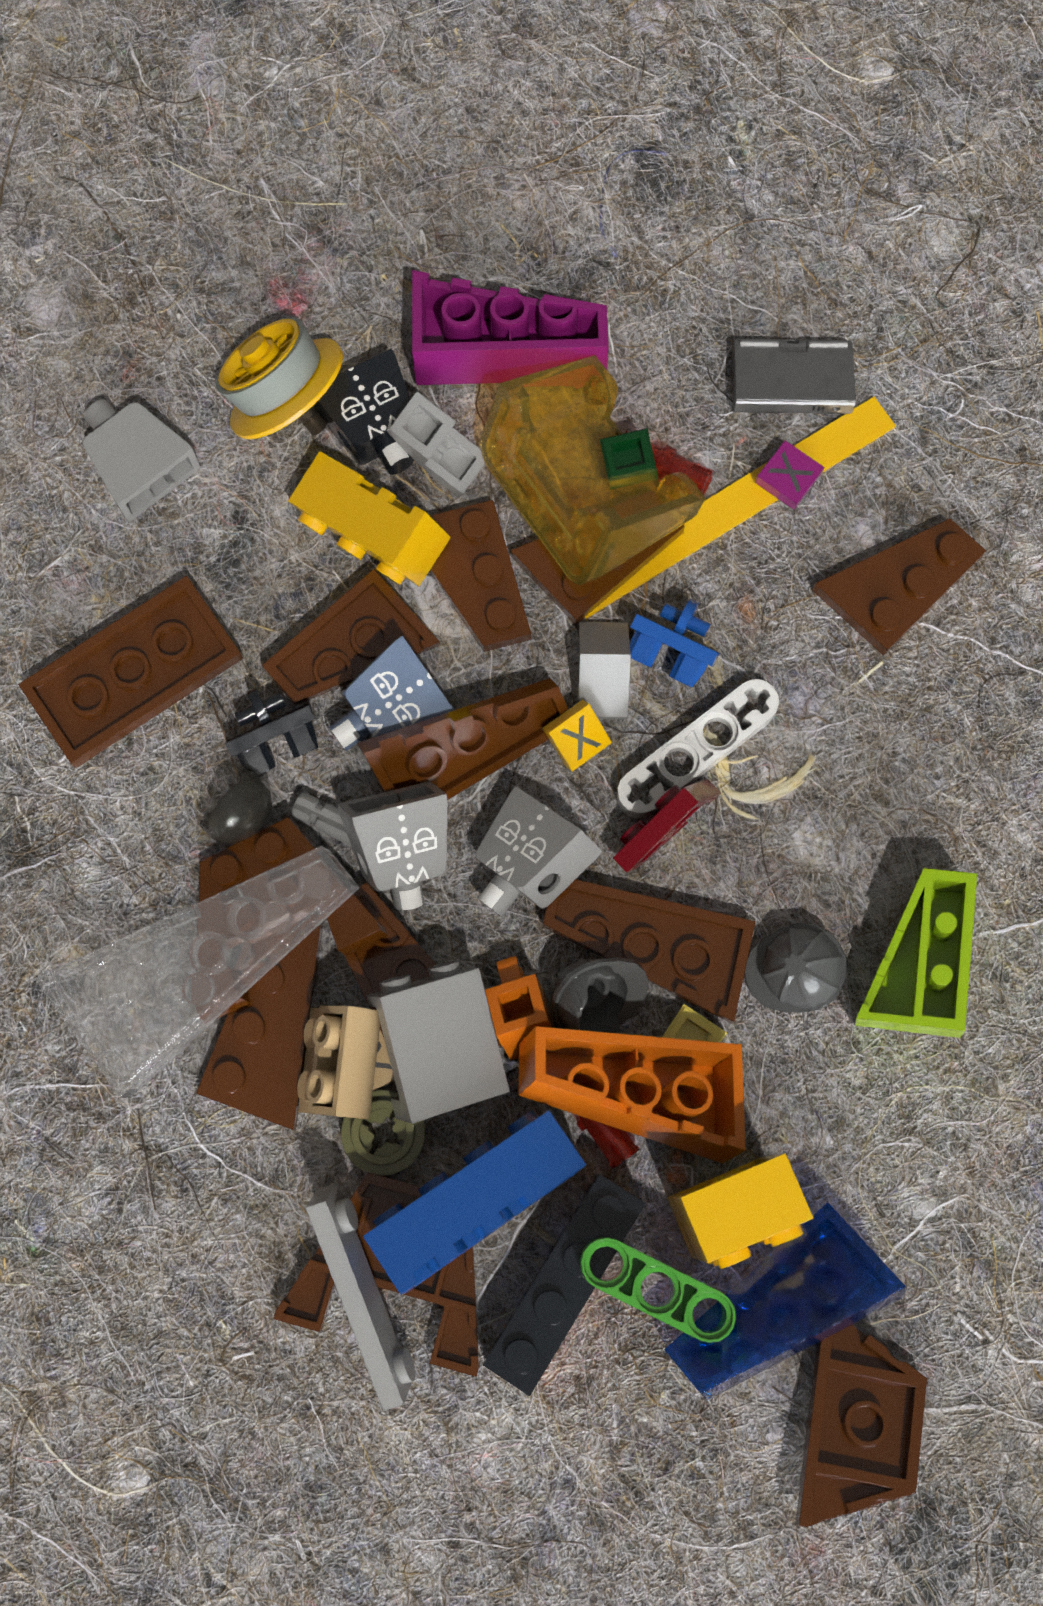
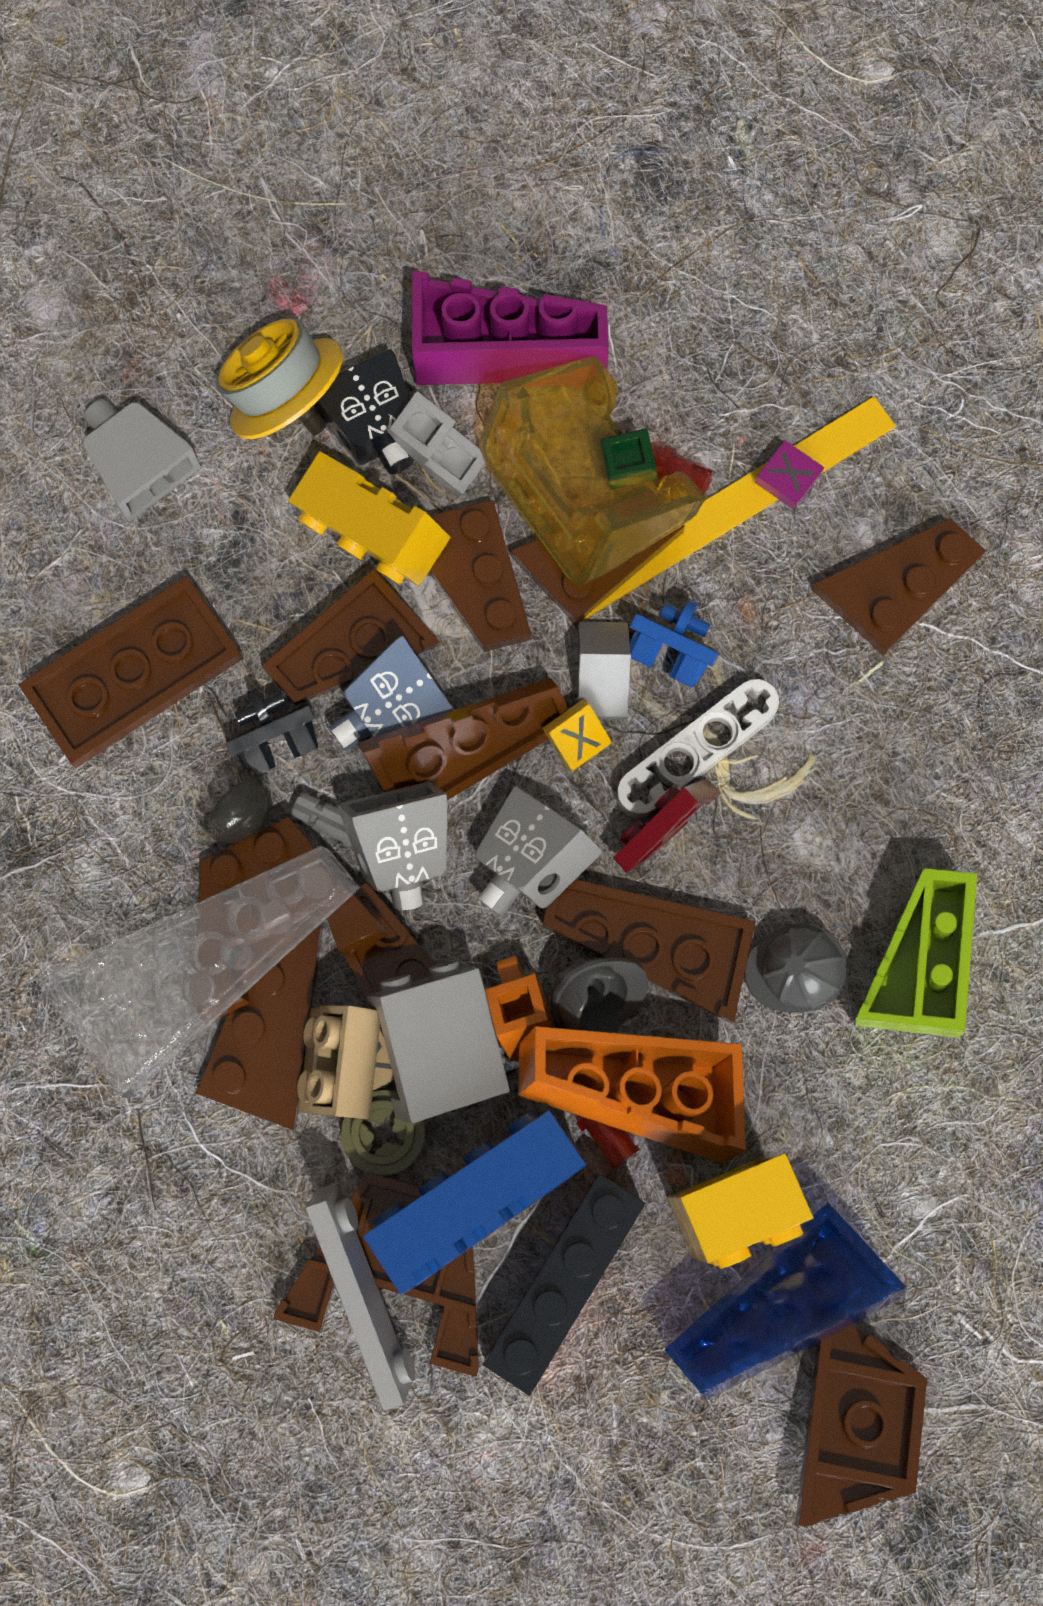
bright green beam [579,1237,736,1343] -> none
light yellow tile [662,1004,727,1042] -> none
flat silver piece [732,339,856,414] -> none

